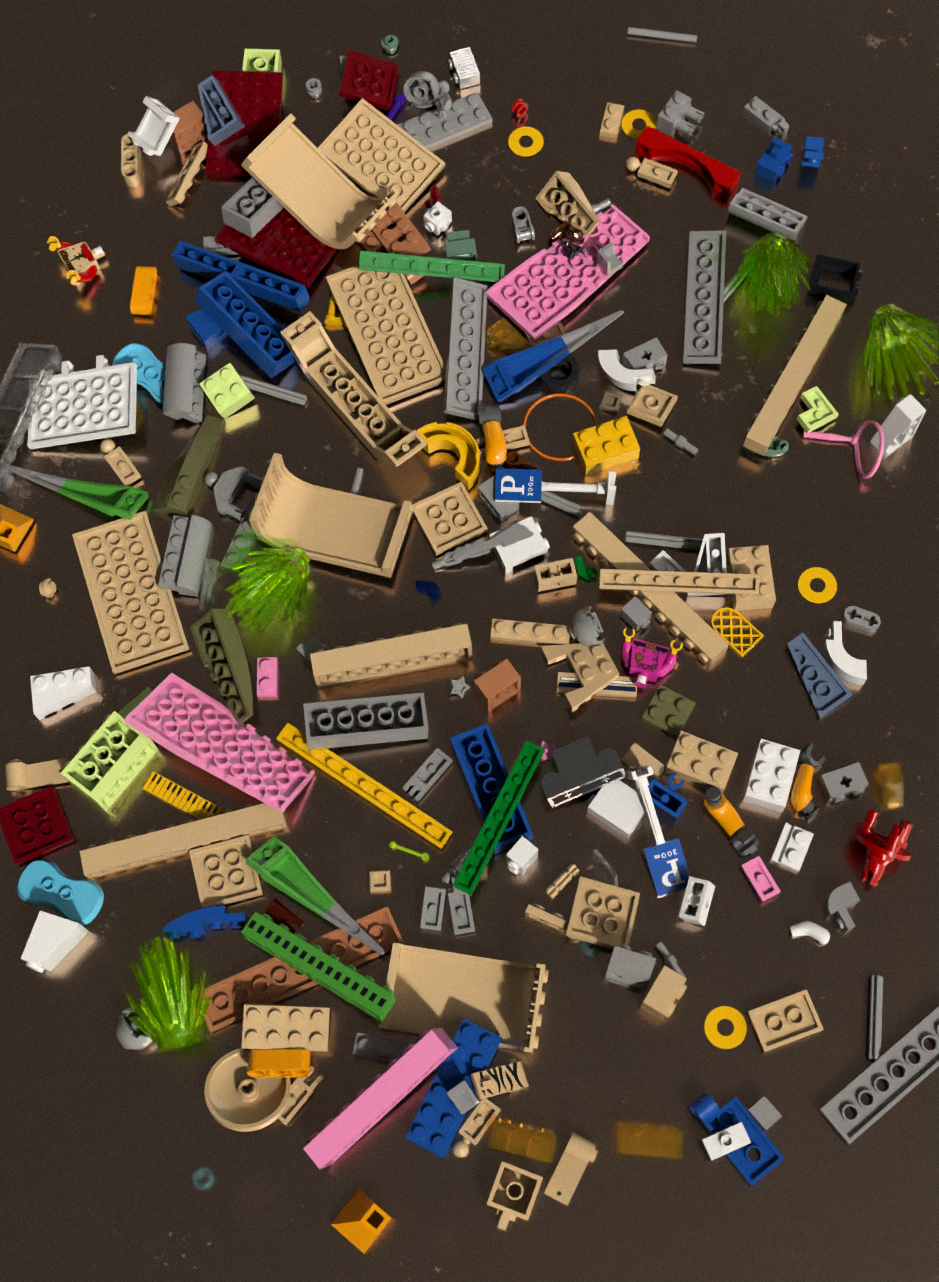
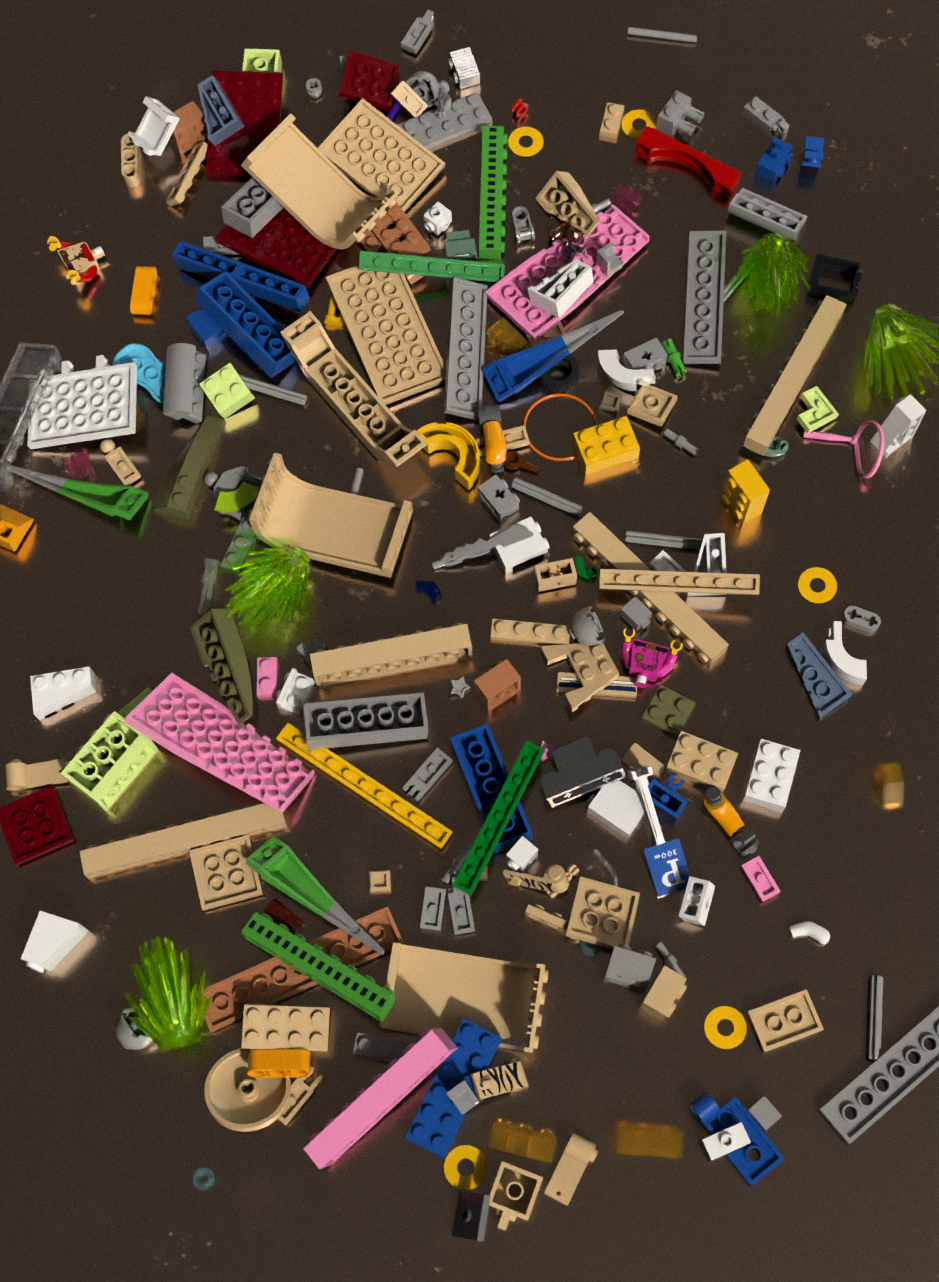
medium azure plate [16,858,104,926] -> none
tan plate [39,578,56,598] -> none
tan plate [72,511,189,674] -> none
yellow tile [143,771,223,820] -> none
light grey brick [158,515,213,597] -> none
blue slope [162,905,248,939] -> none
light orange slope [331,1189,392,1254] -> none
sand green plate [381,35,399,52] -> none
lime hinge [389,841,429,861] -> none
tan plate [412,482,488,556] -> none
dark red arm [424,186,442,209] -> none
tan plate [452,1098,501,1157] -> none
piece [495,468,616,506] -> none
tan plate [626,157,678,188] -> none
yellow window [711,607,764,657] -> none
tan brick [726,545,776,611] -> none
white plate [770,822,814,872] -> none
piece [791,743,826,819] -> none
light grey brick [818,762,869,803] -> none
light grey brick [825,882,860,933] -> none
red piece [854,808,913,886] -> none
none -> clear pink brick [63,449,95,480]
none -> lime tile [214,482,261,512]
none -> white bracket [275,668,316,717]
none -> tan plate [390,80,428,118]
none -> light grey hinge [401,10,434,54]
none -> yellow piece [444,1145,487,1190]
none -> dark grey plate [452,1191,491,1242]
none -> bright green brick [479,126,507,260]
none -> tan door [503,865,569,894]
none -> white wedge [527,259,594,318]
none -> clear pink brick [612,180,642,212]
none -> bright green pin [661,338,687,377]
none -> yellow brick [721,459,770,524]

